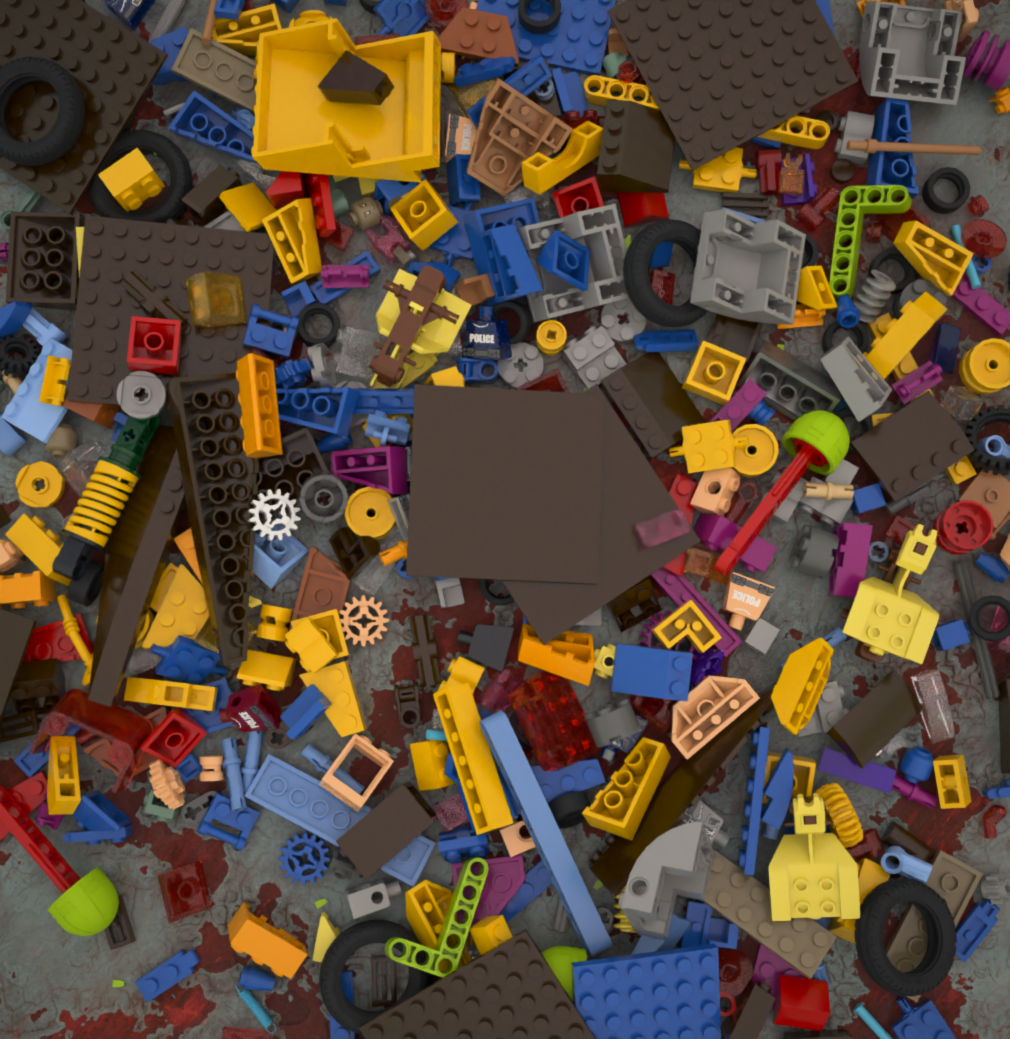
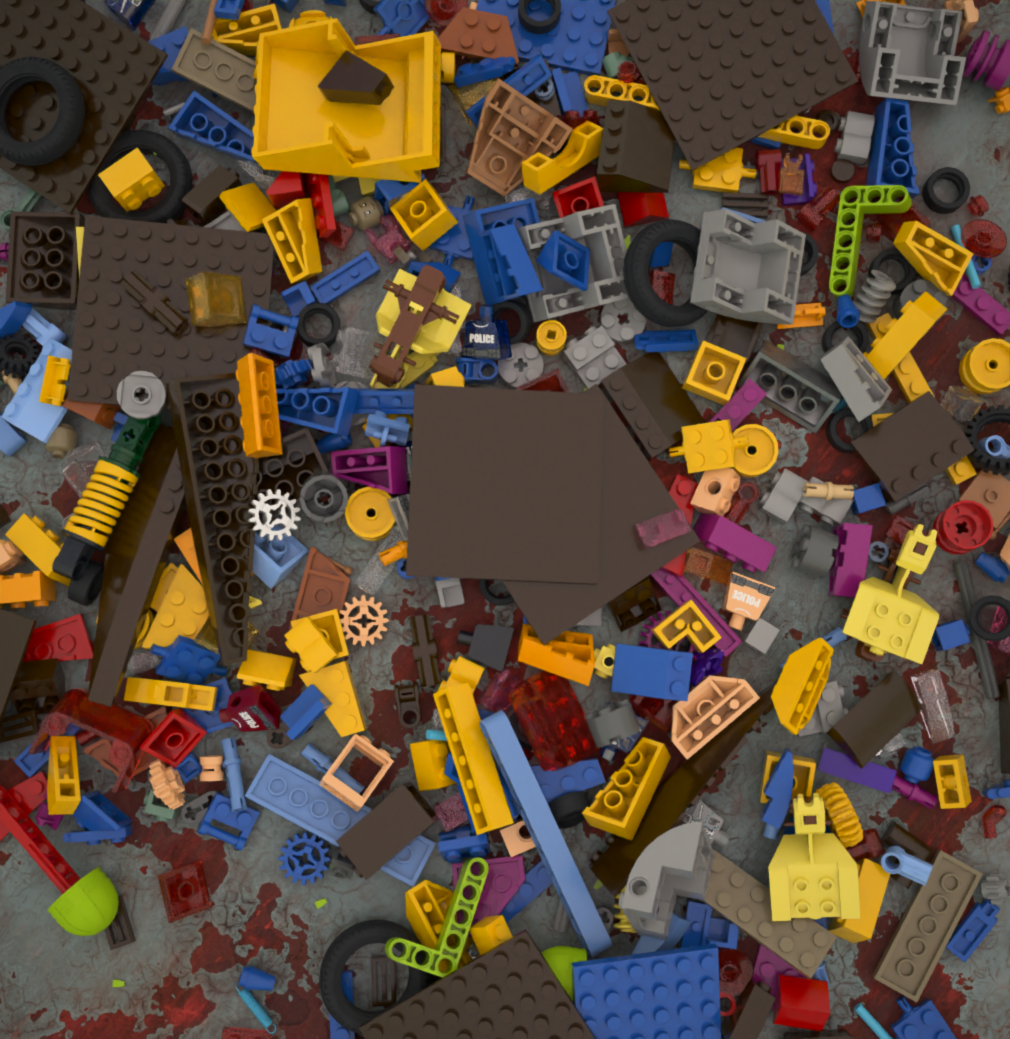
yellow plate [15,461,66,508] -> none
yellow dish [57,595,93,686] -> none
red slope [127,316,181,375] -> none
blue hinge [135,949,201,1003] -> none
light orange wedge [227,902,308,979] -> none
medium blue axle [231,106,255,130] -> none
medium blue pin [241,731,263,795] -> none
yellow wheel [256,604,293,642] -> none
light yellow slope [312,912,341,963] -> none
magenta hinge [321,265,369,288] -> none
dark brown brick [329,527,380,580] -> none
light grey torso [345,879,402,919] -> none
torso [445,114,477,164] -> none
blue panel [446,154,481,207] -> none
medium nougat panel [455,274,495,306] -> none
piece [715,410,850,576] -> none
blue plate [738,725,770,875] -> none
blue wheel [746,399,776,426] -> none
yellow slope [796,266,837,310] -> none
light grey panel [821,459,859,485] -> none
medium nougat bar [847,139,981,155] -> none
black tyre [854,878,957,996] -> none
magenta hinge [891,361,943,404] -> none
clear blue slope [931,322,961,374] -> none

